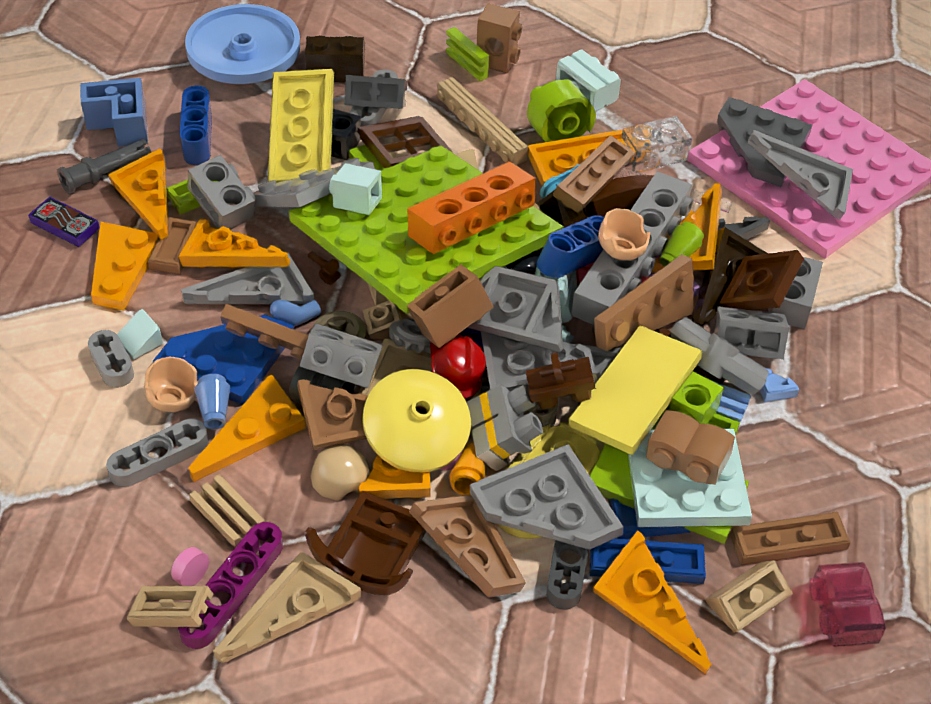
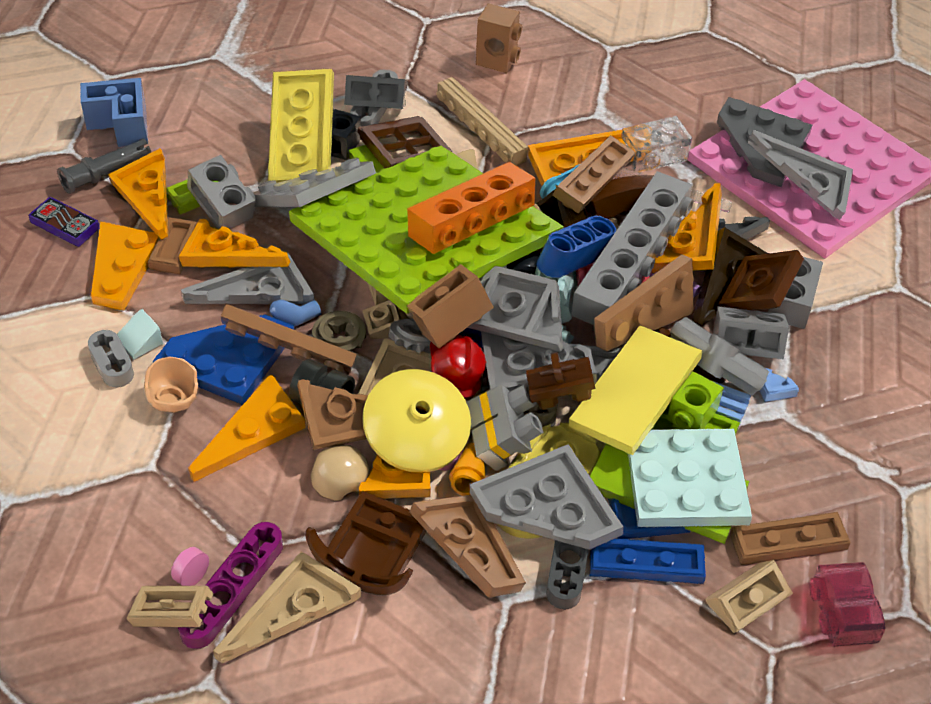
light grey beam [106,419,208,487] -> none
blue beam [180,85,212,165] -> none
light blue dish [185,4,300,84] -> none
tan tile [189,474,265,548] -> none
medium blue cone [194,374,230,429] -> none
light grey brick [300,324,383,388] -> none
dark brown slope [305,36,365,82] -> none
reddish brown hand [308,251,342,285] -> none
light aqua brick [329,163,382,215] -> none
lime tile [446,27,489,81] -> none
lime brick [527,79,596,142] -> none
light aqua brick [556,49,621,112] -> none
light orange wing [593,530,712,674] -> none
light nougat hair [598,208,650,261] -> none
medium nougat brick [646,411,735,485] -> none
lime cone [659,221,704,267] -> none

